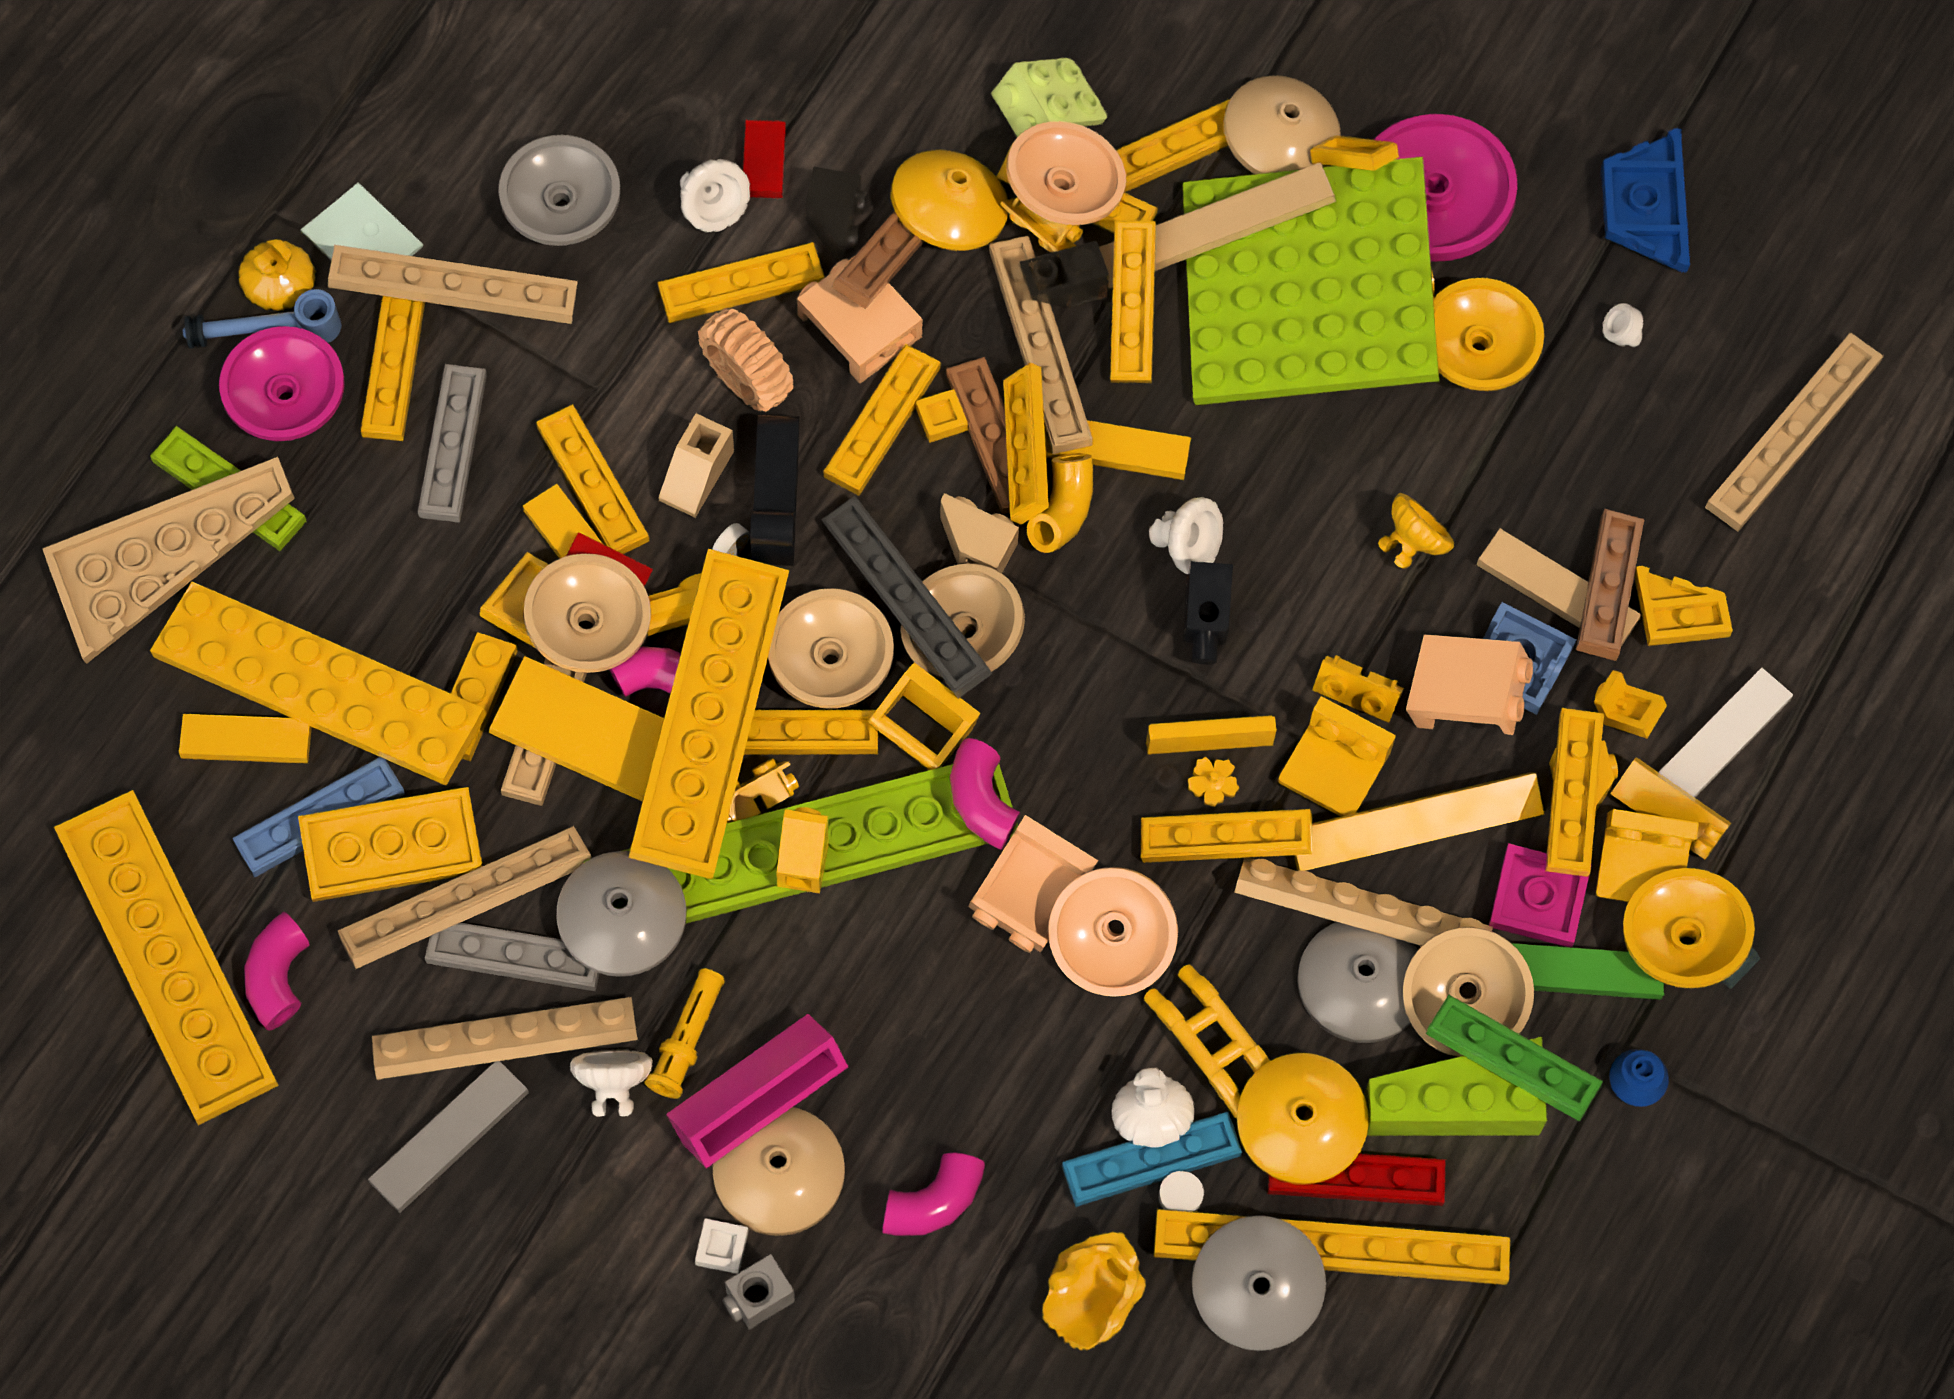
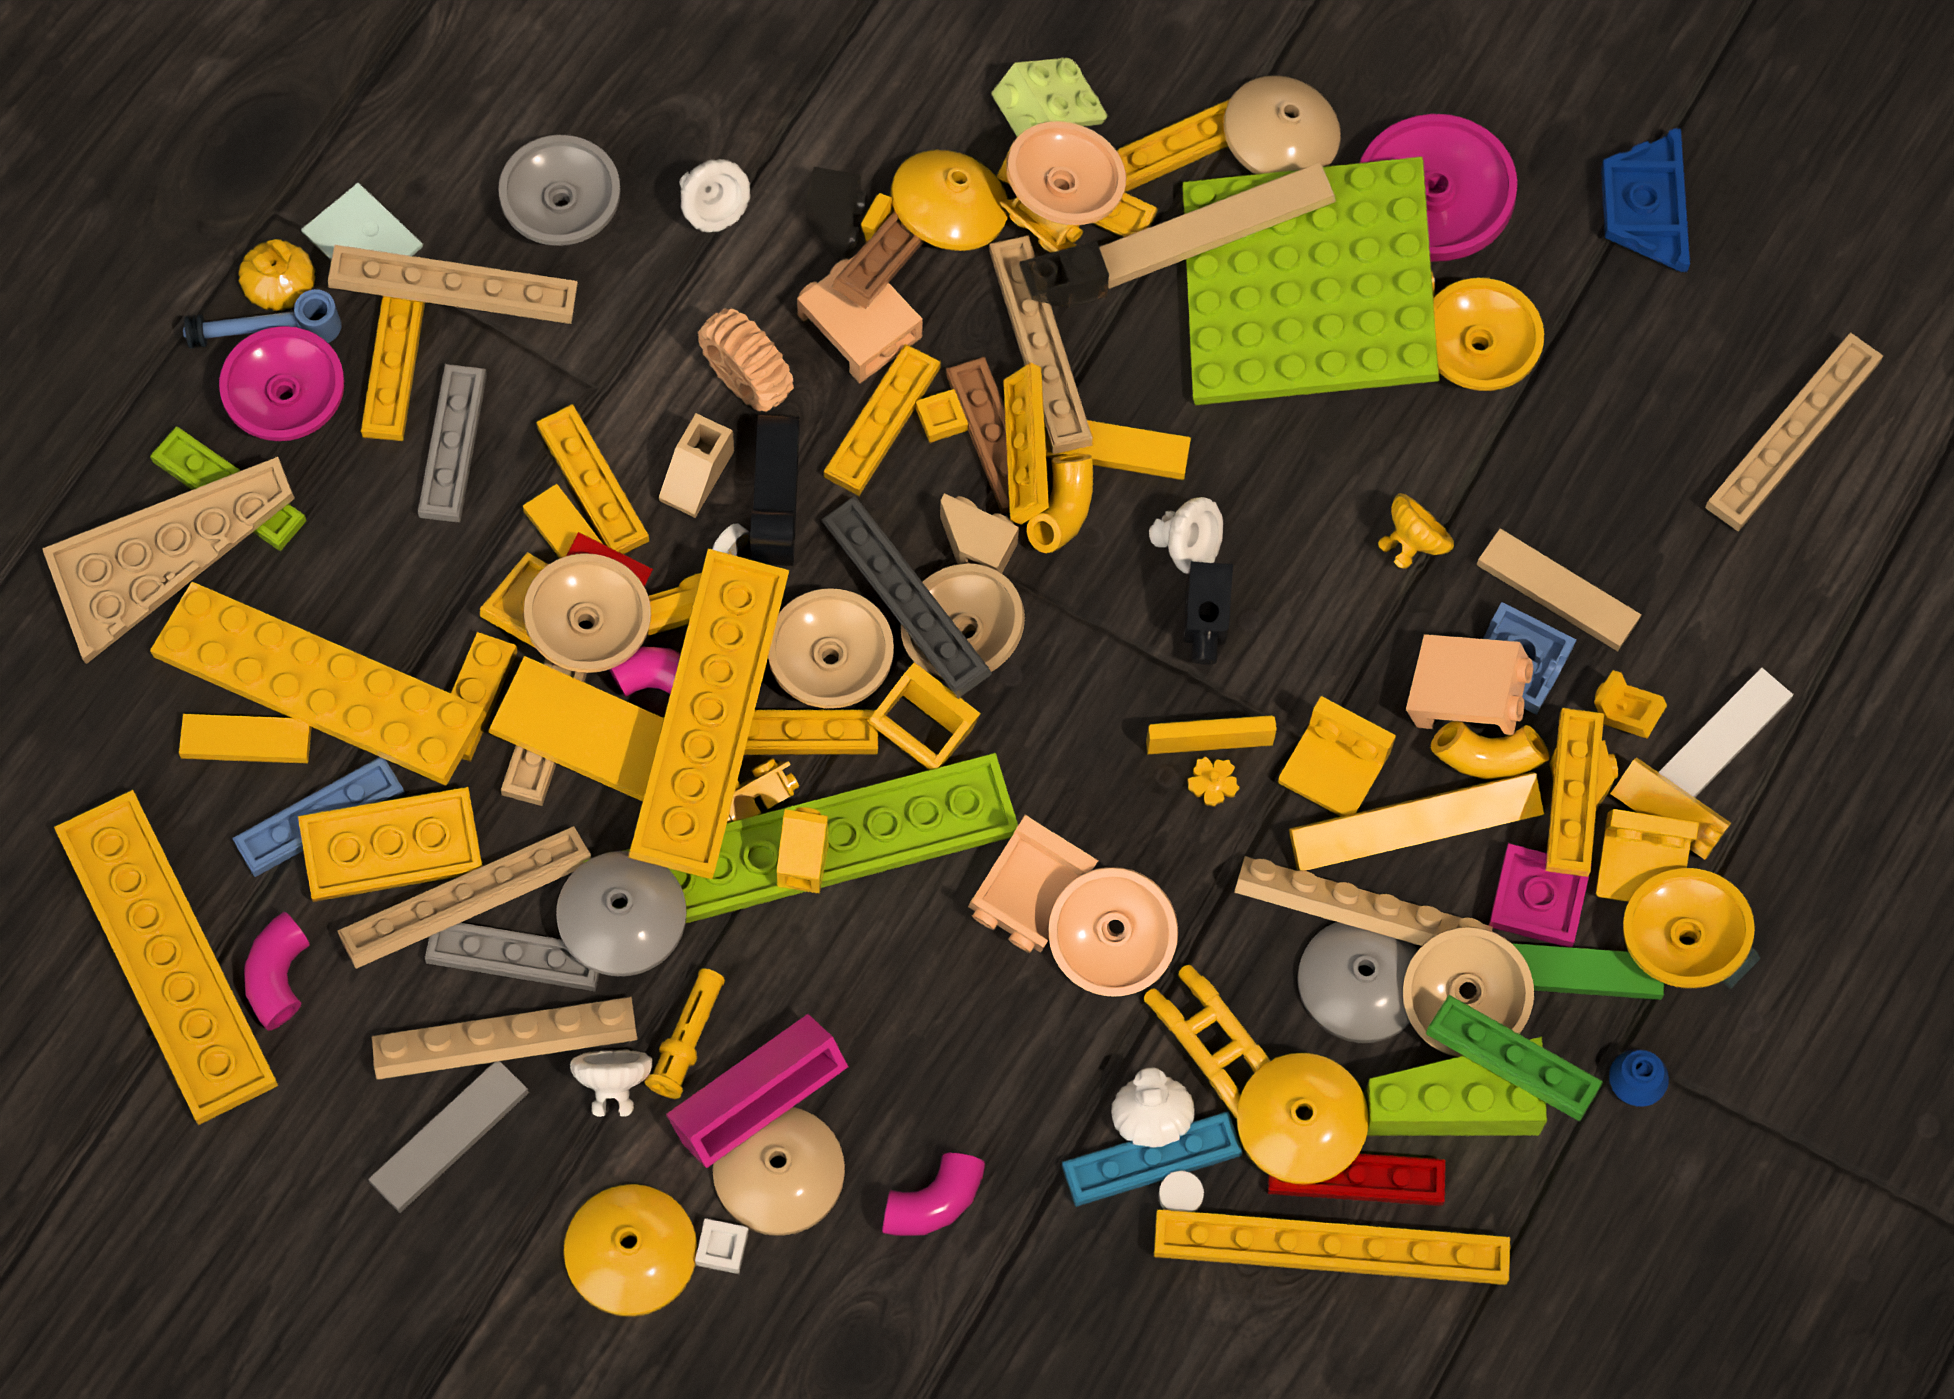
yellow tile [658,242,825,323] -> none
light grey brick [723,1254,795,1329] -> none
red tile [743,120,786,198] -> none
dark pink cylinder [950,738,1020,850] -> none
yellow hair [1042,1232,1145,1350] -> none
yellow tile [1110,221,1156,383] -> none
yellow tile [1141,809,1312,863] -> none
light grey dish [1192,1216,1326,1350] -> none
yellow tile [1310,135,1399,171] -> none
yellow hinge [1312,655,1404,723] -> none
medium nougat tile [1576,509,1644,661] -> none
white tile [1603,303,1643,347] -> none
yellow wing [1634,566,1733,646] -> none
none -> yellow dish [564,1185,697,1316]
none -> yellow tile [861,193,895,243]
none -> yellow cylinder [1430,721,1550,780]

